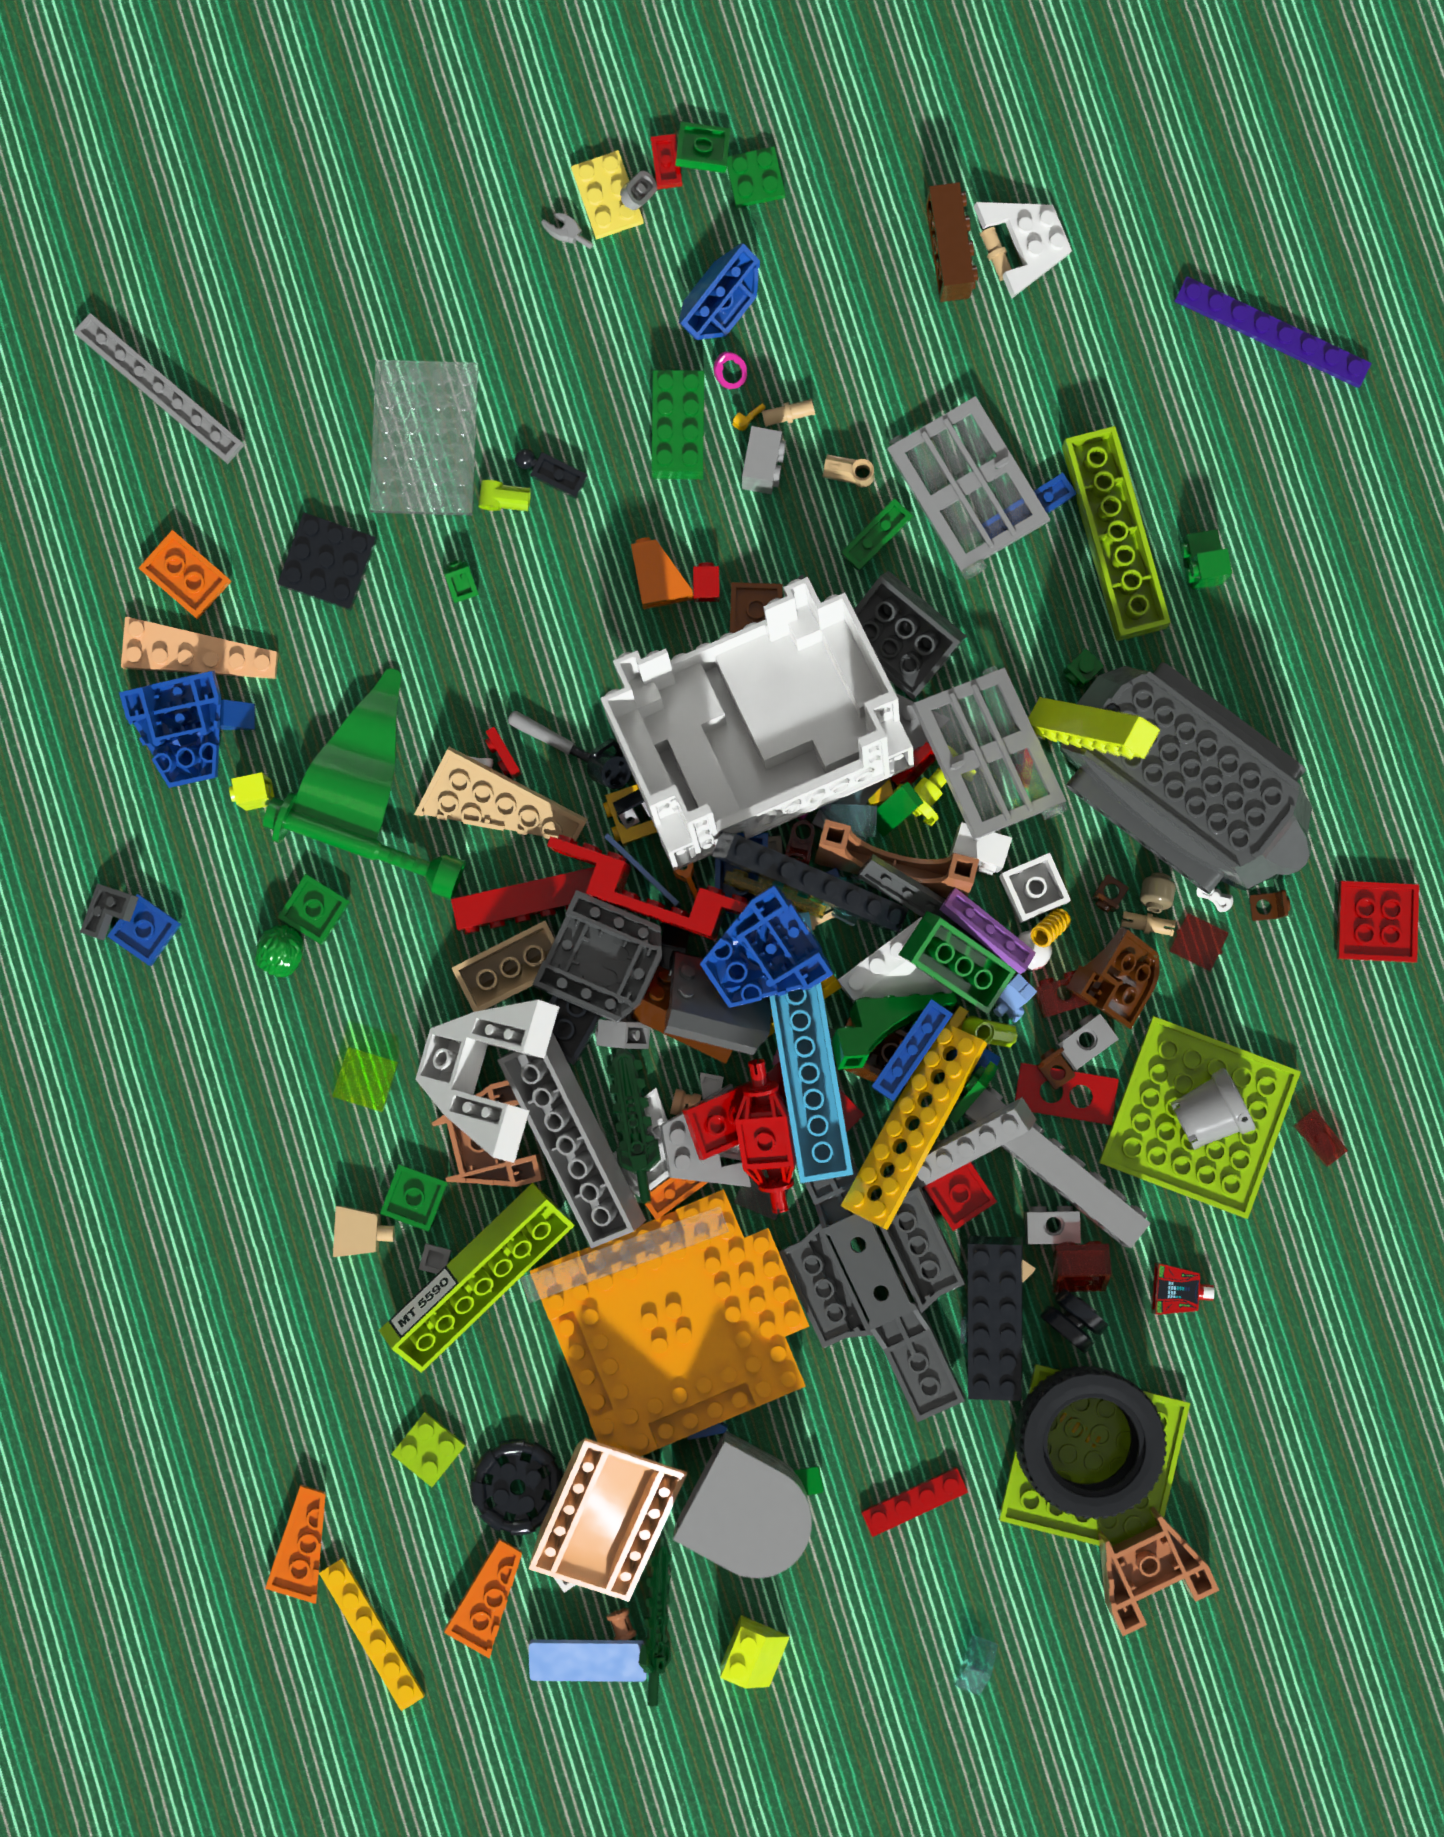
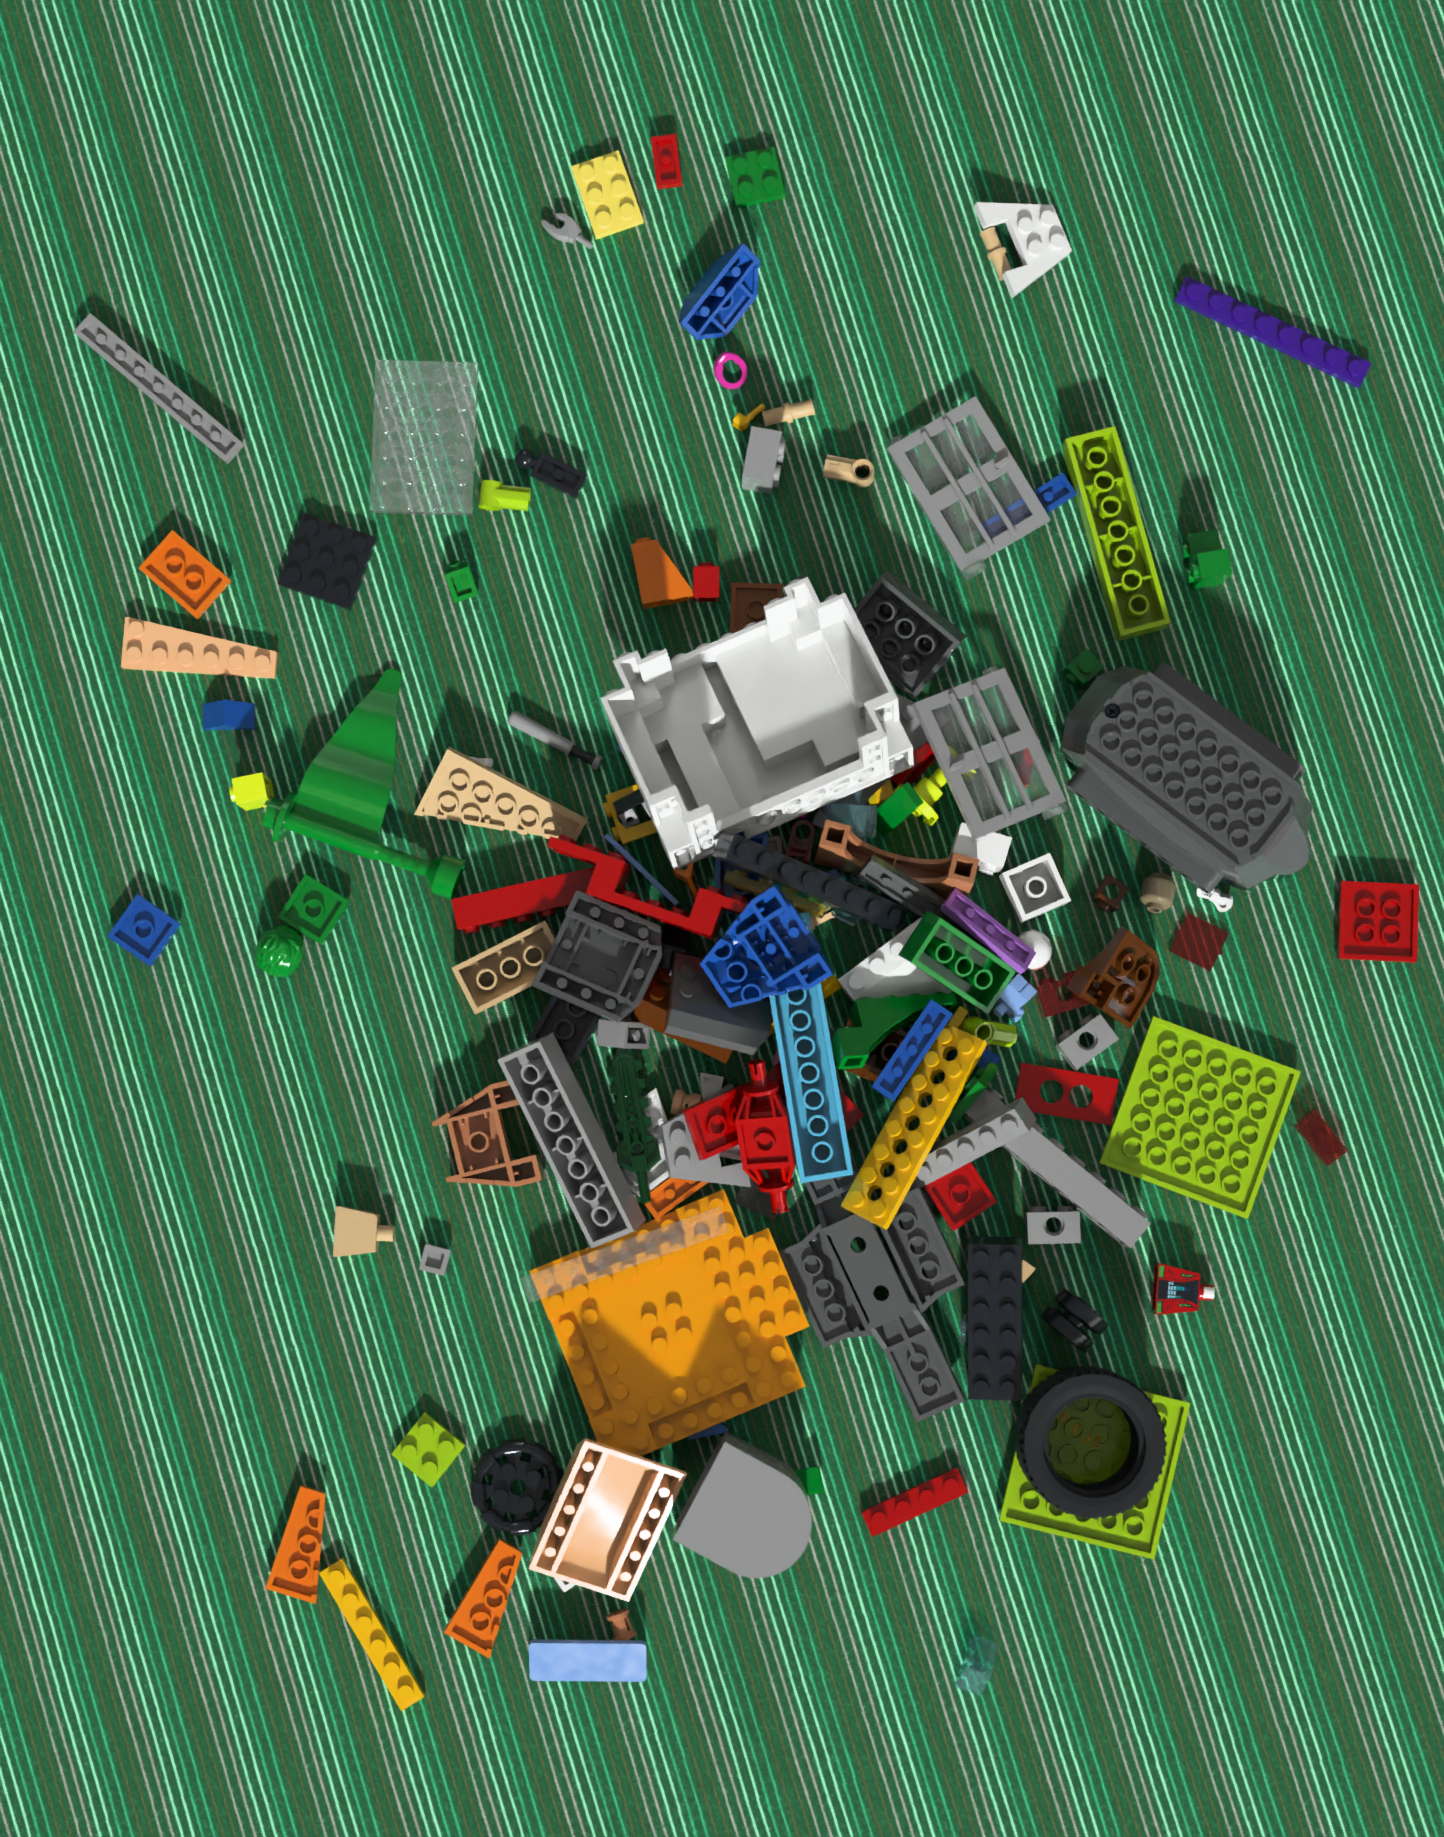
dark grey plate [80,884,139,941] -> none
blue wedge [119,670,221,788] -> none
clear neon green plate [332,1047,399,1112] -> none
lime brick [379,1183,575,1373] -> none
green plate [380,1164,448,1232] -> none
white piece [415,1000,559,1163] -> none
red plate [485,727,522,779] -> none
black piece [587,738,632,789] -> none
light grey plate [620,171,657,210] -> none
dark green bar [638,1537,672,1706] -> none
green brick [652,370,705,479] -> none
green plate [675,121,730,173] -> none
neon yellow slope [720,1615,790,1688] -> none
green plate [840,498,913,572] -> none
reddish brown brick [925,182,978,302] -> none
neon yellow brick [1028,697,1160,759] -> none
yellow piece [1031,908,1071,947] -> none
reddish brown bracket [1037,1047,1075,1090] -> none
clear red slope [1053,1241,1112,1293] -> none
nougat wedge [1098,1507,1219,1636] -> none
tan pin [1121,911,1176,937] -> none
light grey piece [1170,1068,1256,1150] -> none
reddish brown bracket [1249,890,1290,921] -> none

